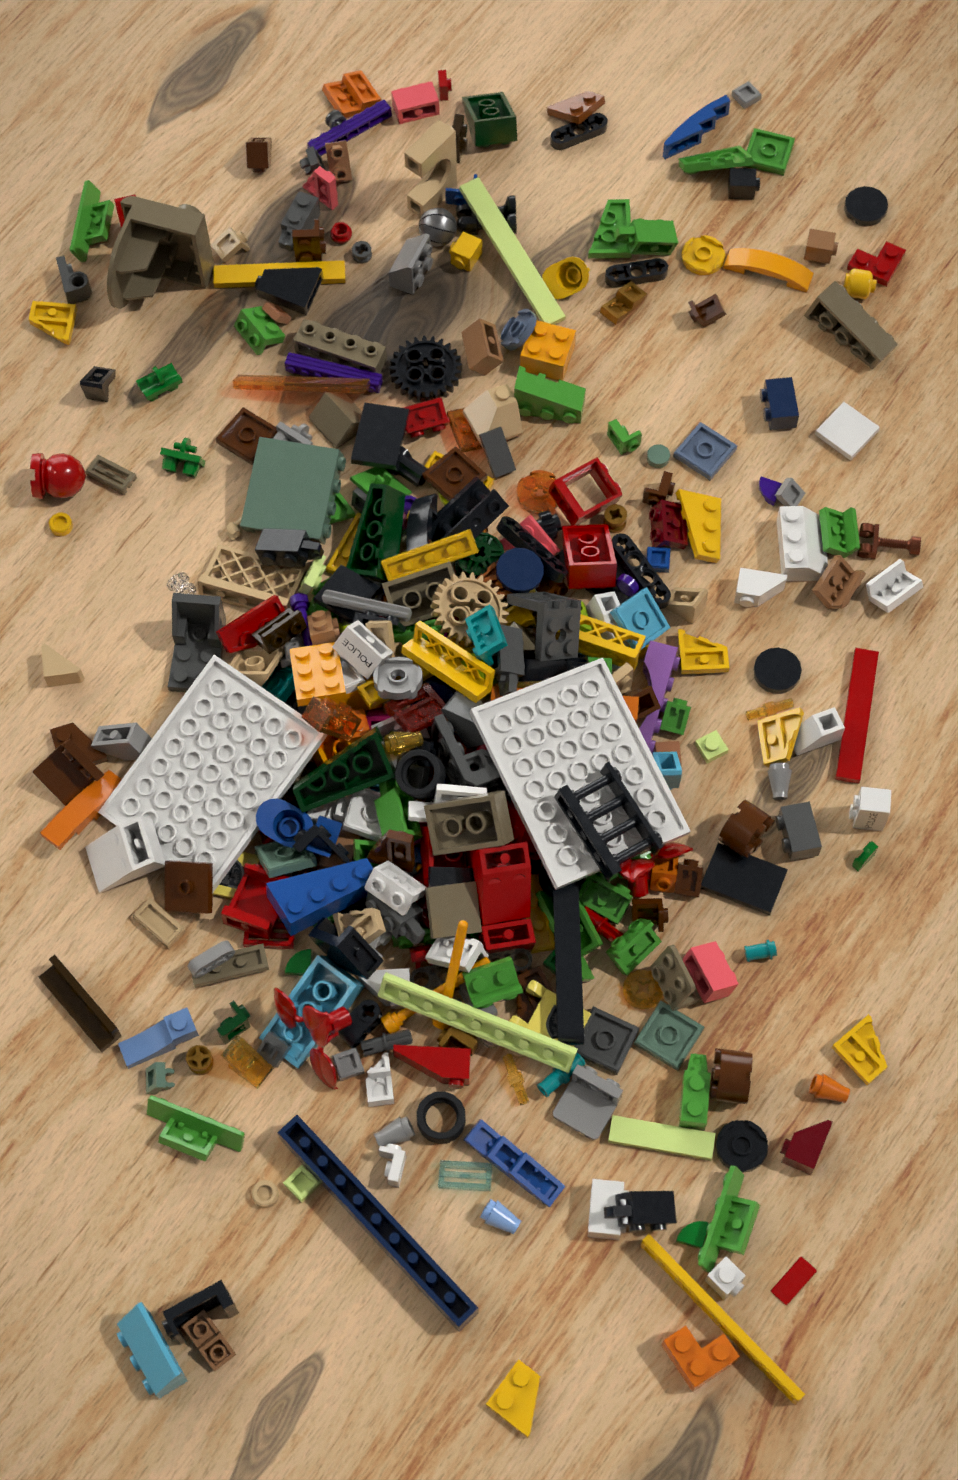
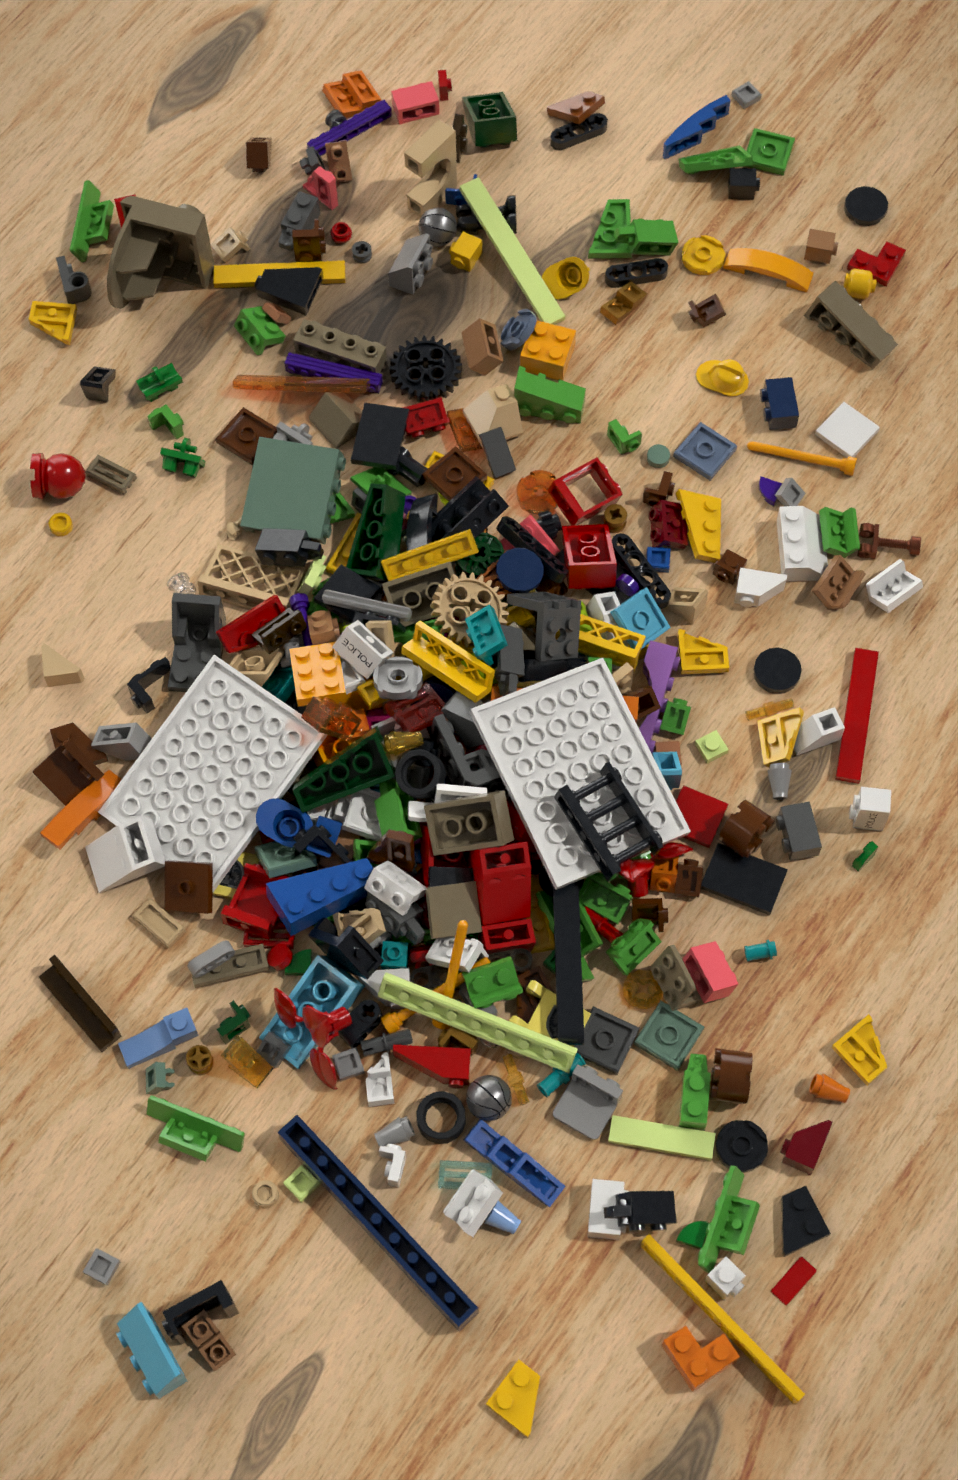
none -> light grey plate [83,1248,121,1286]
none -> black bracket [127,657,171,714]
none -> bright green bracket [148,404,184,439]
none -> red tile [267,944,293,970]
none -> teal brick [381,941,409,970]
none -> white bracket [443,1169,503,1237]
none -> flat silver piece [466,1075,512,1121]
none -> red tile [676,785,729,848]
none -> yellow piece [696,359,749,397]
none -> reddish brown bracket [713,549,747,585]
none -> light orange piece [747,441,857,476]
none -> black wing [781,1186,831,1257]

